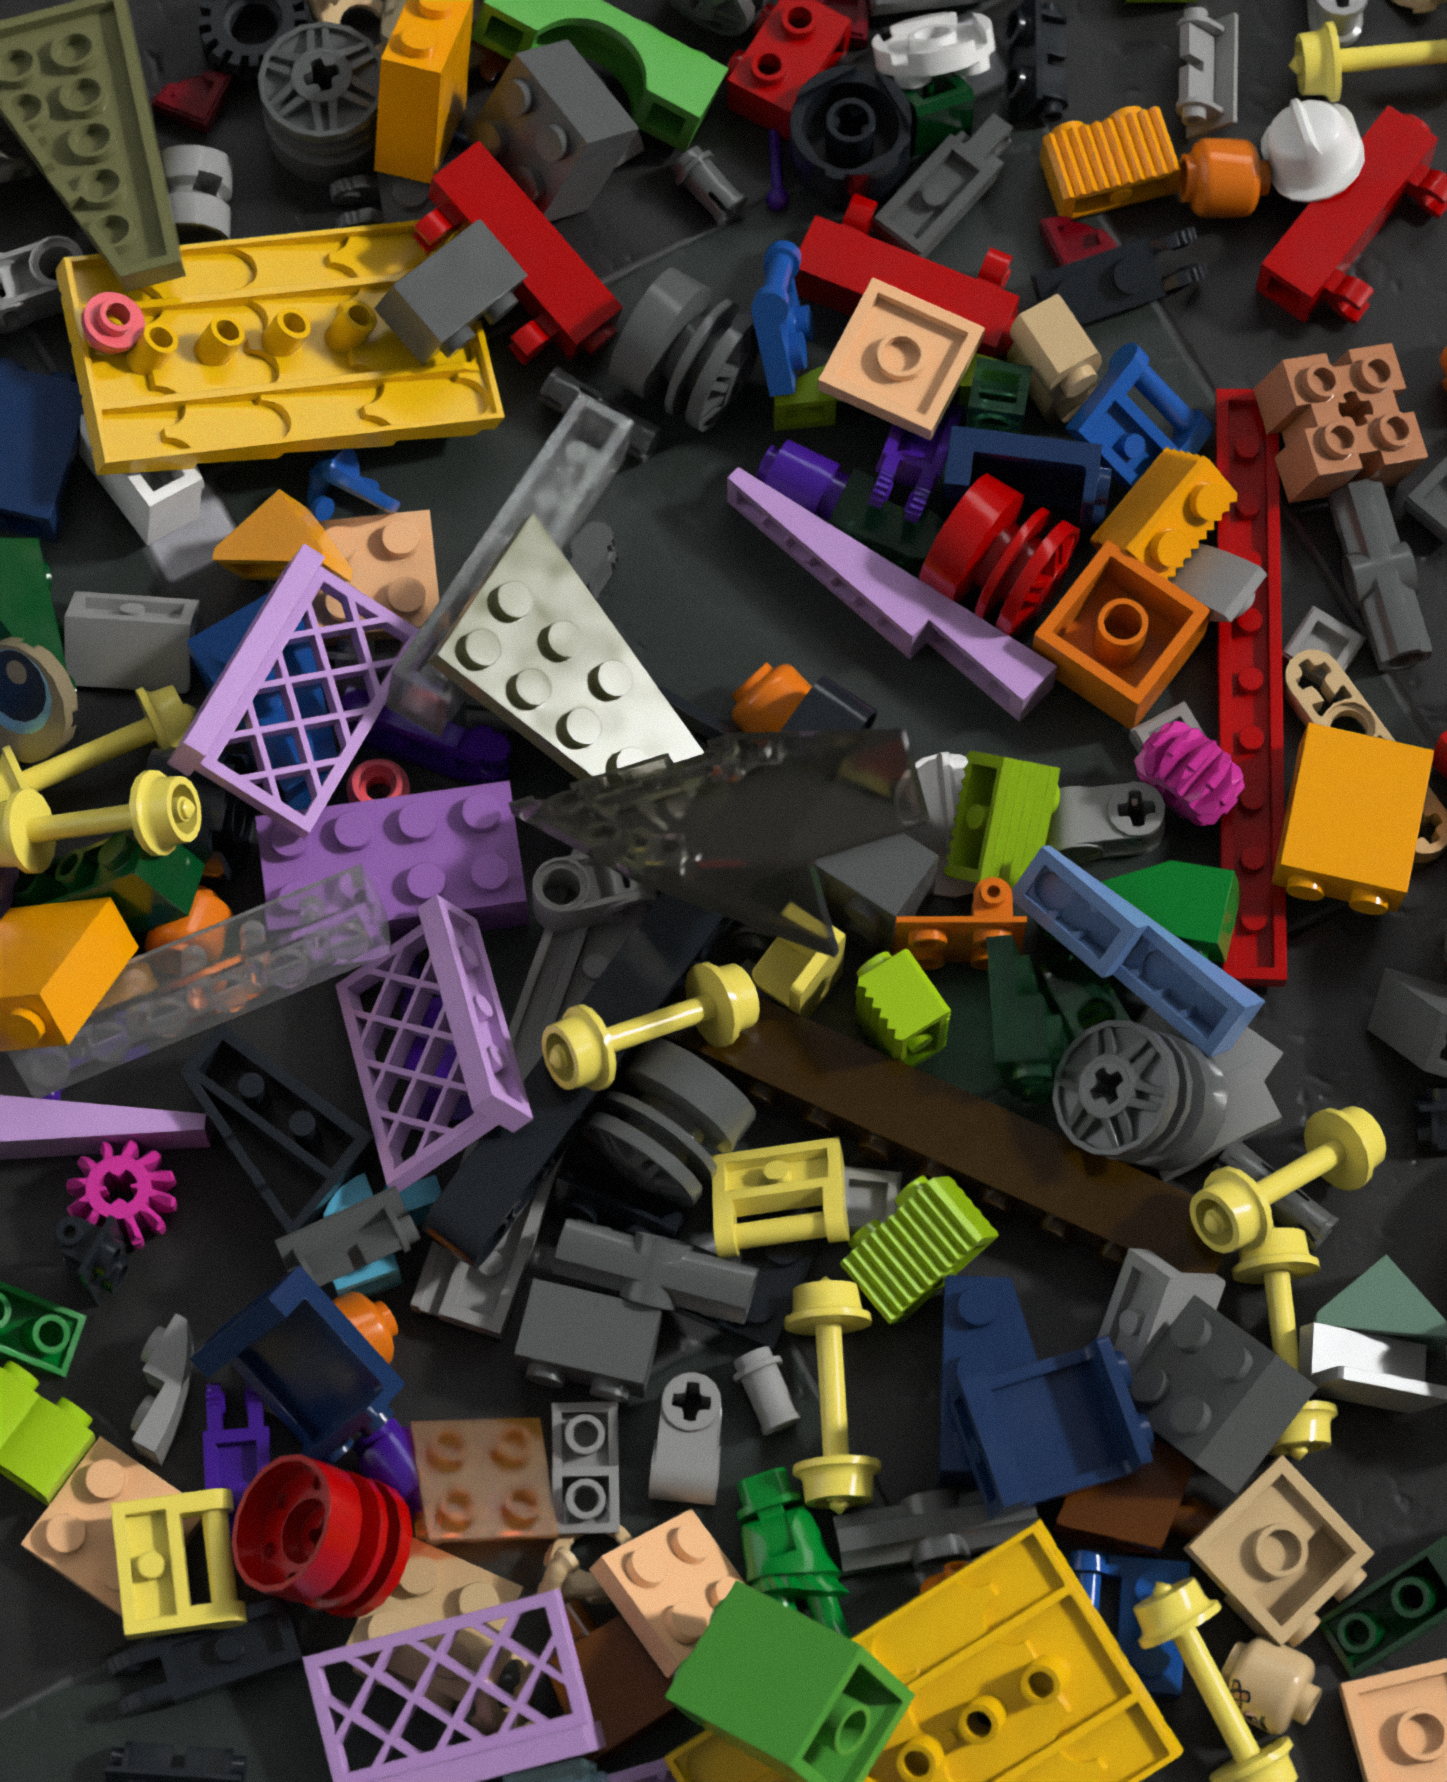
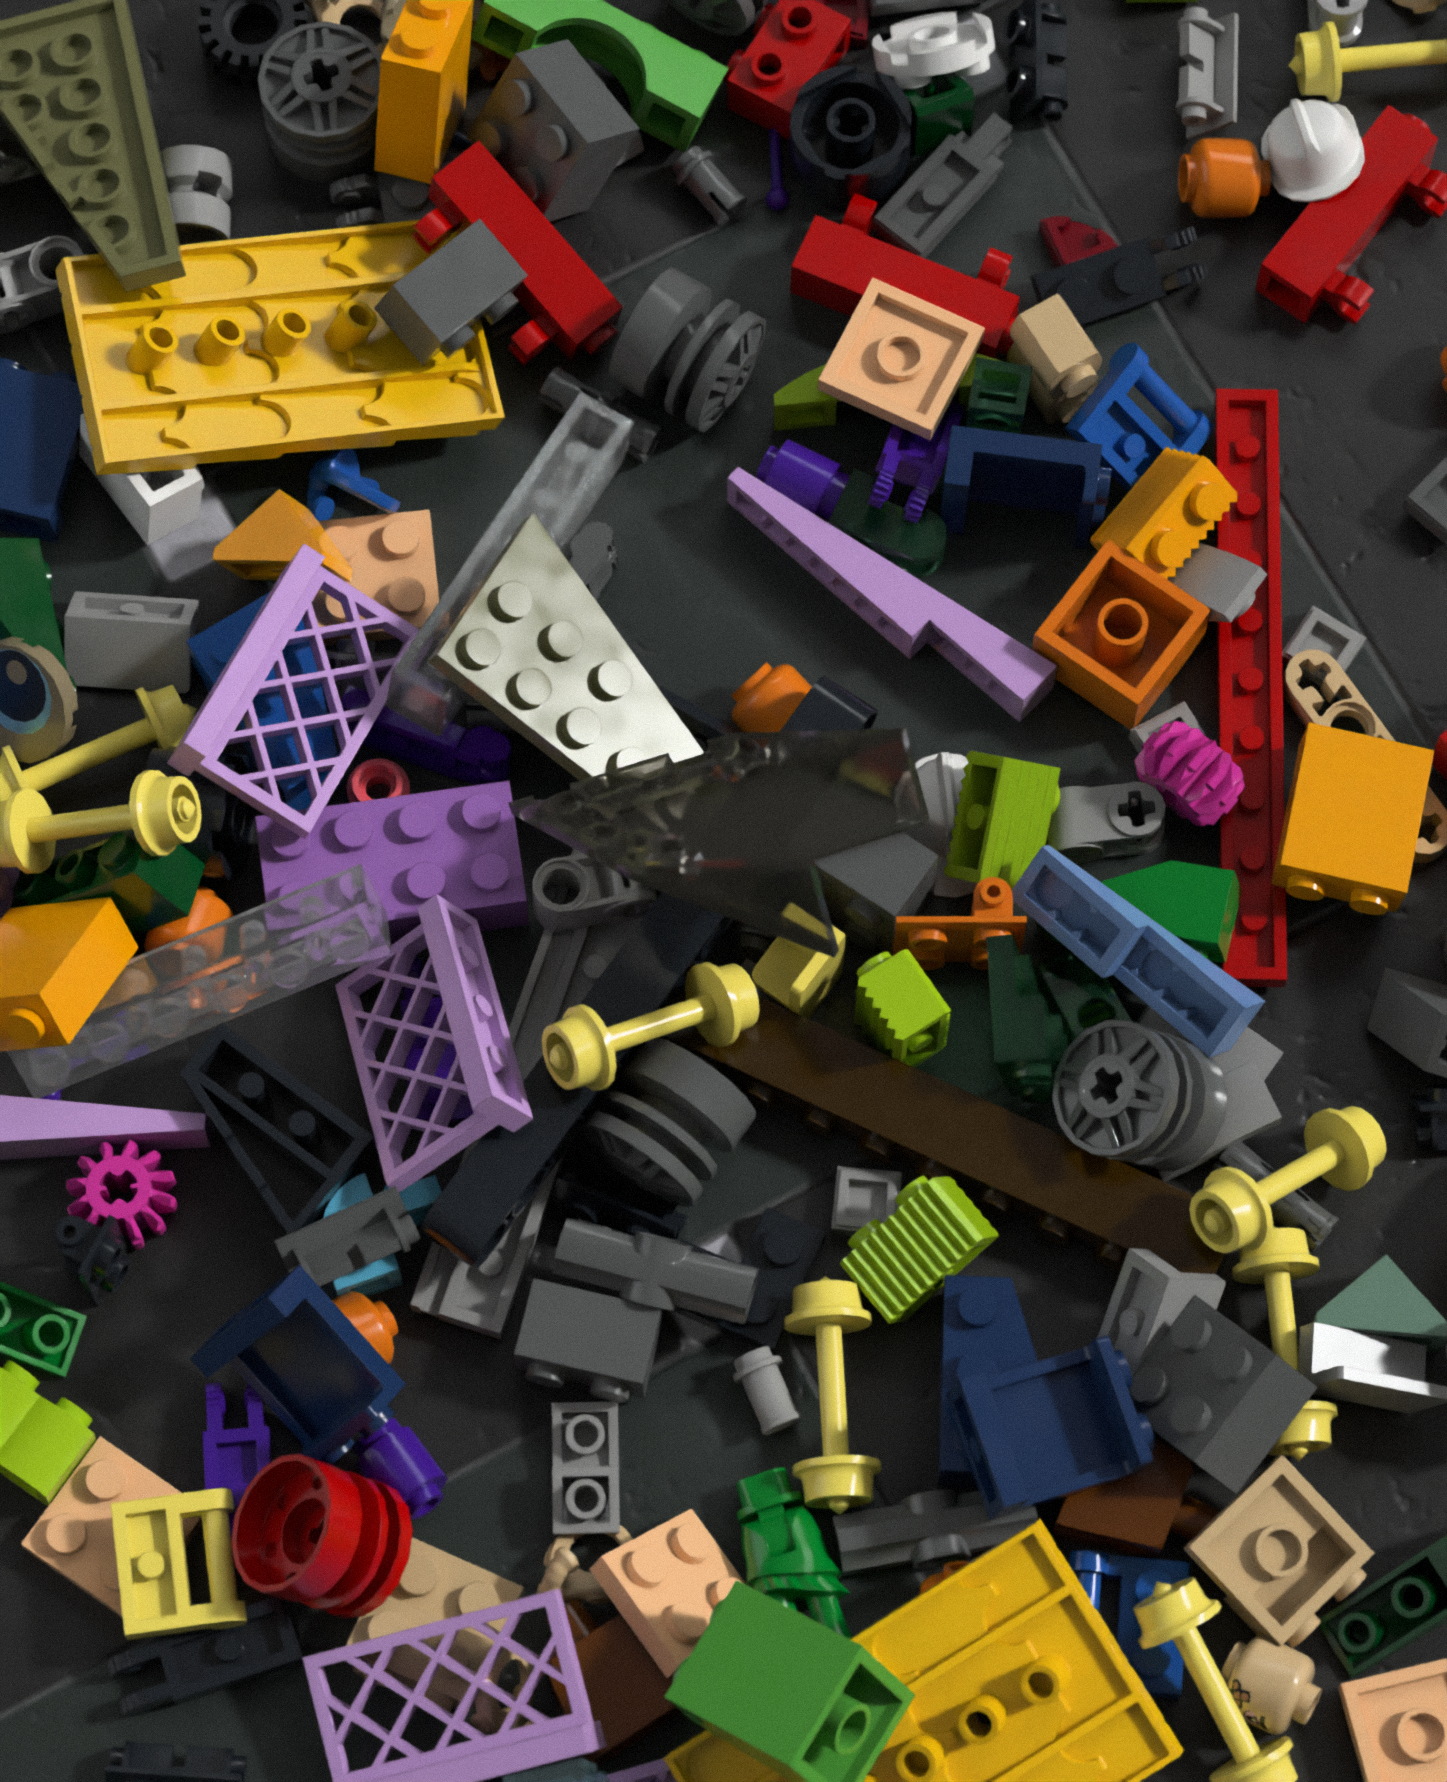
coral plate [82,292,145,354] -> none
light grey slope [130,1313,194,1466] -> none
dark red tile [152,71,234,135] -> none
clear orange hinge [410,1418,558,1545] -> none
light grey piece [649,1372,722,1505] -> none
light yellow plate [711,1137,850,1259] -> none
blue plate [751,240,814,397] -> none
red wheel [919,473,1080,639] -> none
light orange brick [1040,106,1181,220] -> none
nougat brick [1253,343,1428,503] -> none
dark grey piece [1328,479,1433,673] -> none

